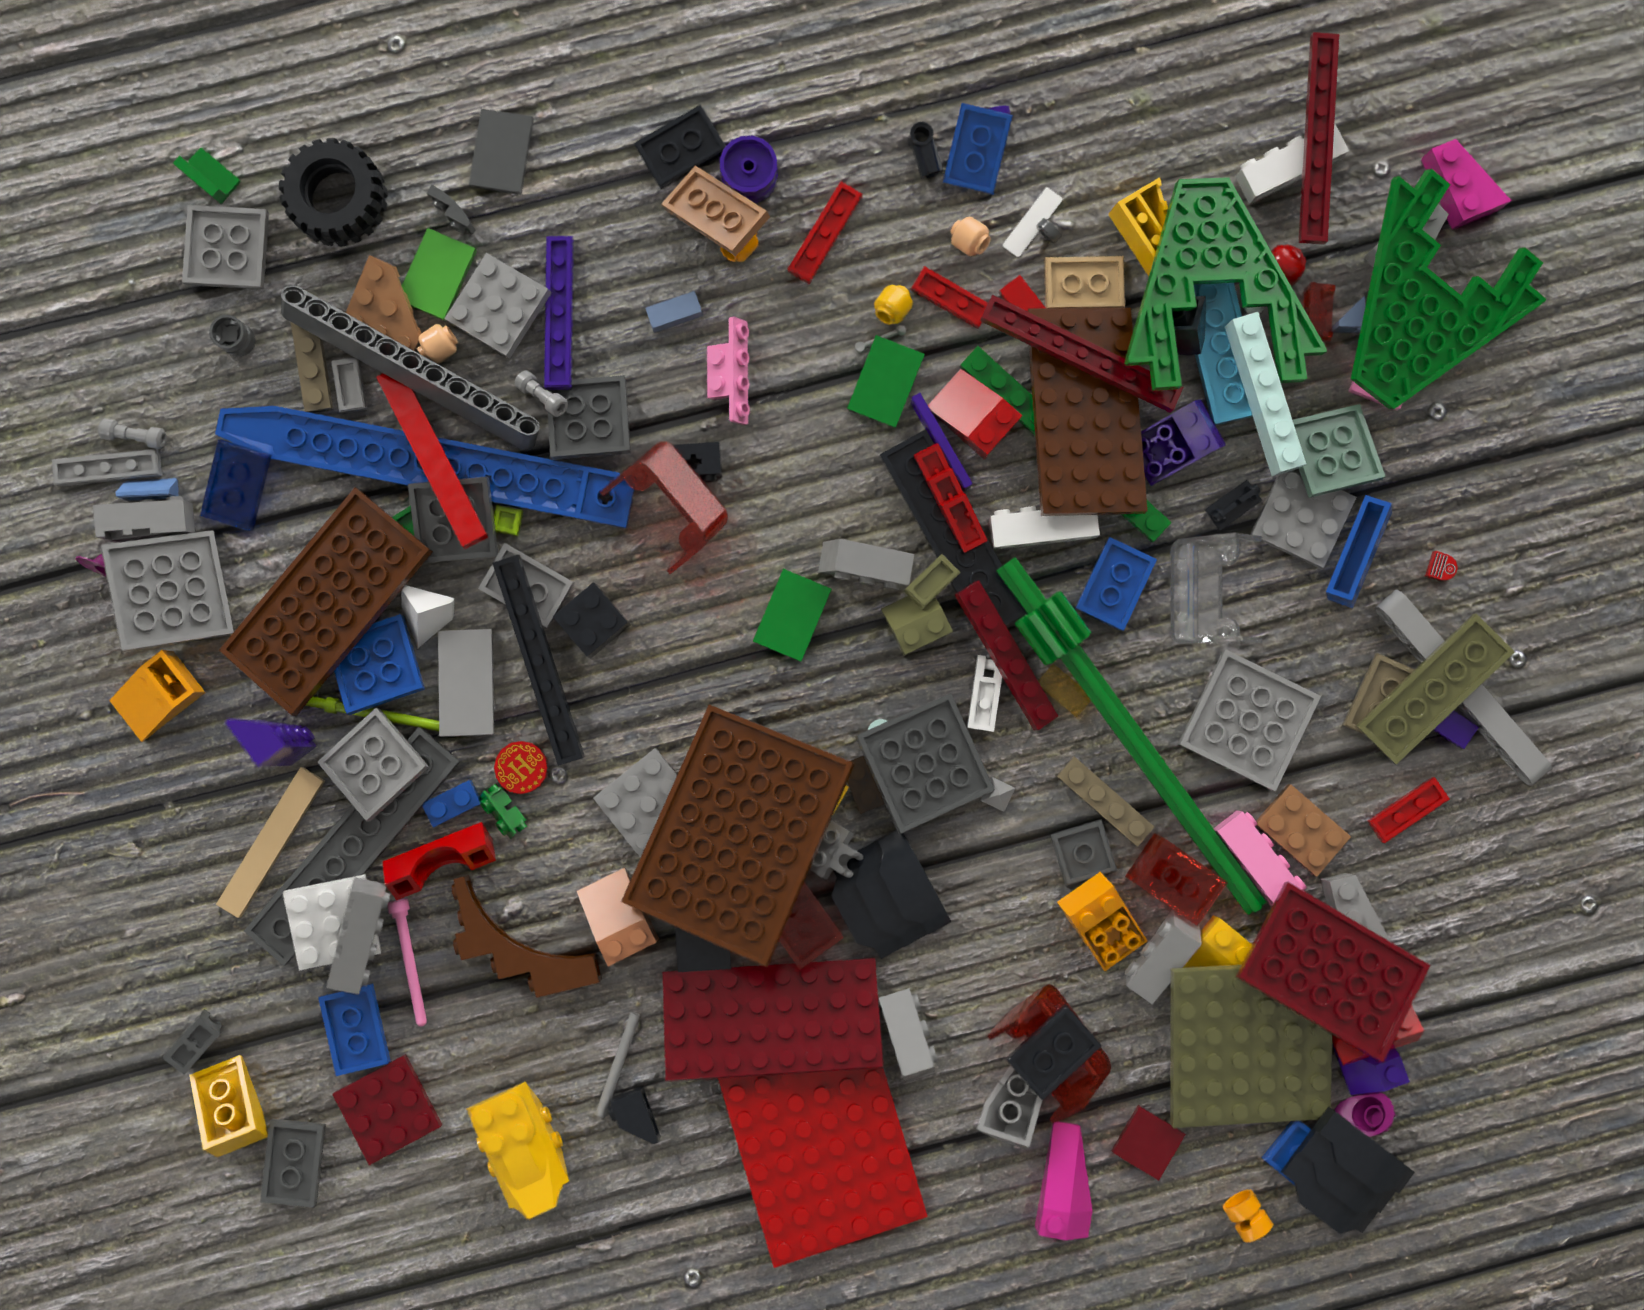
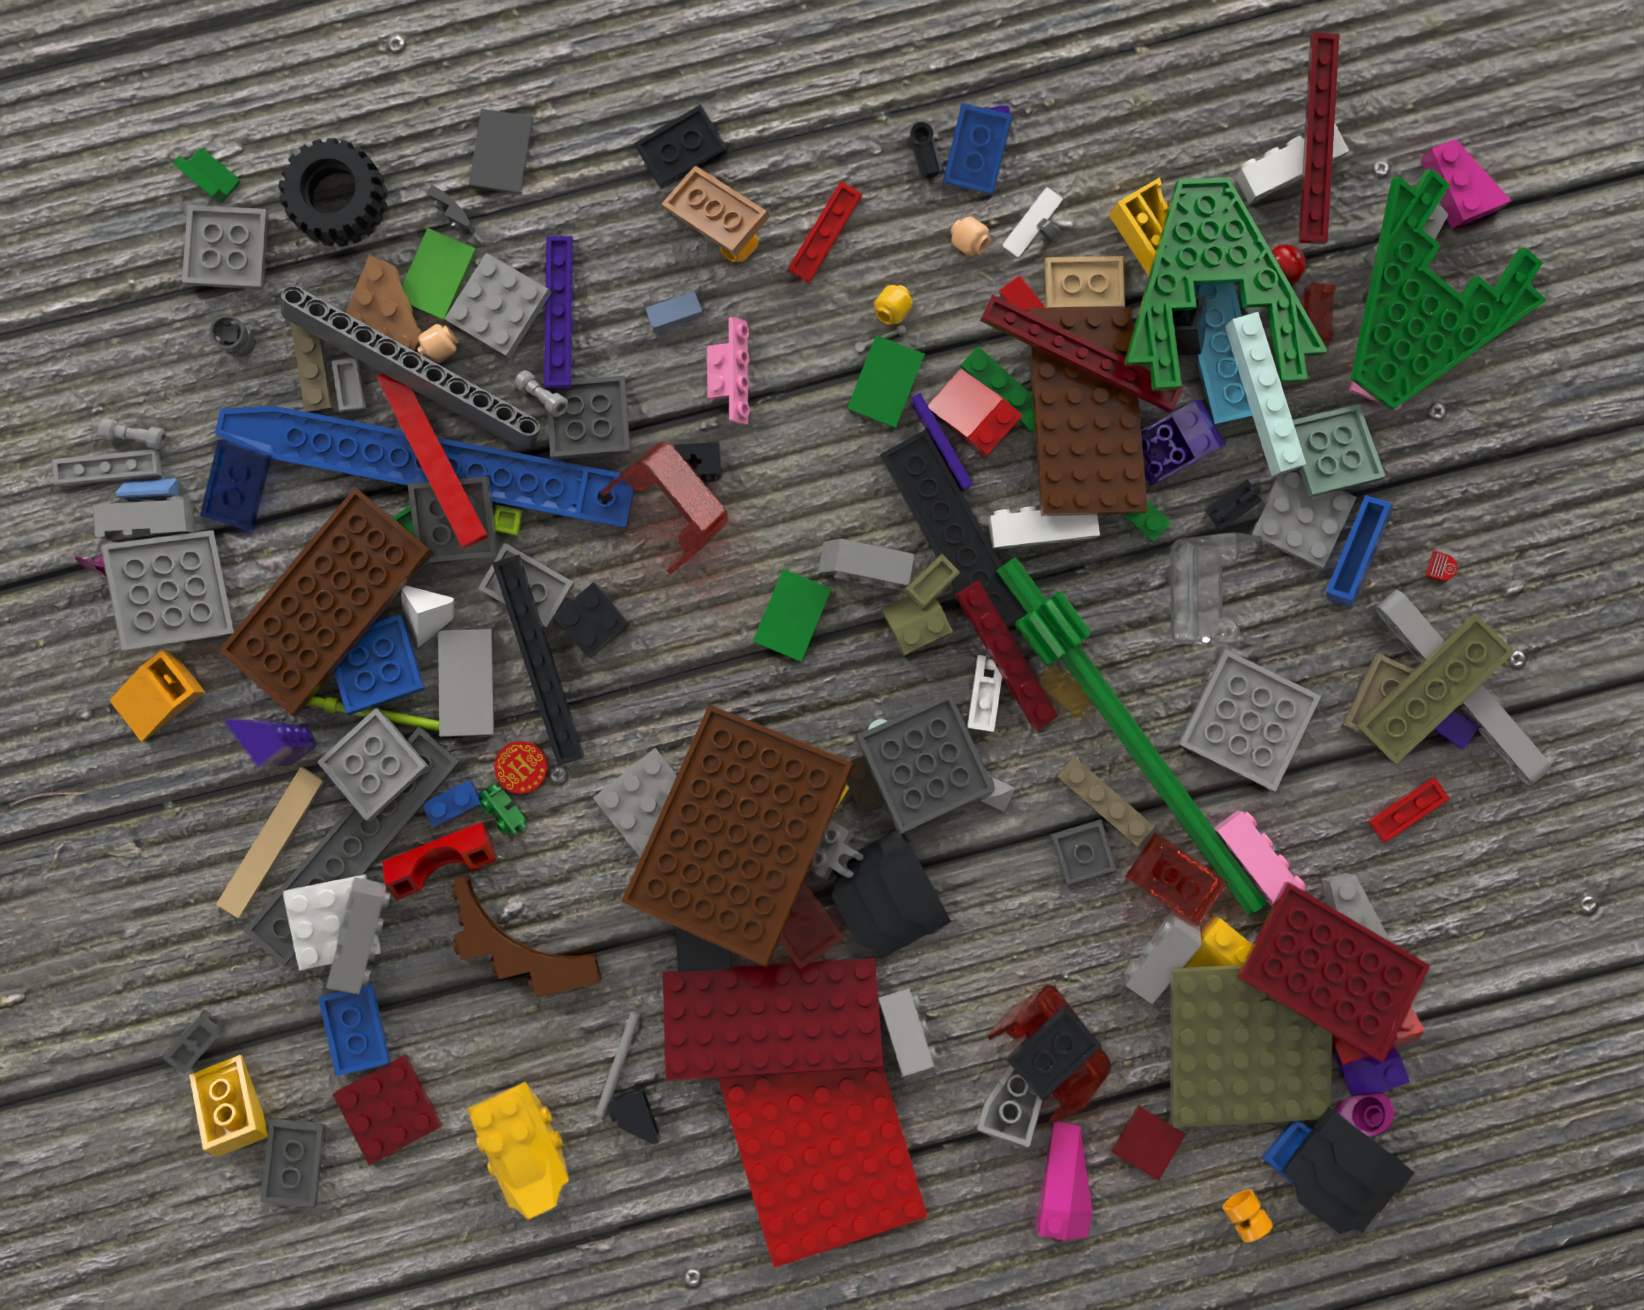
bright pink piece [387,898,427,1026] -> none
slope [577,867,659,966] -> none
dark purple wheel [720,135,778,203] -> none
red tile [911,266,988,329] -> none
red slope [913,443,988,553] -> none
light orange slope [1057,872,1148,971] -> none
blue plate [1075,537,1157,631] -> none
medium nougat plate [1256,784,1351,877] -> none
sand blue slope [1331,296,1365,333] -> none

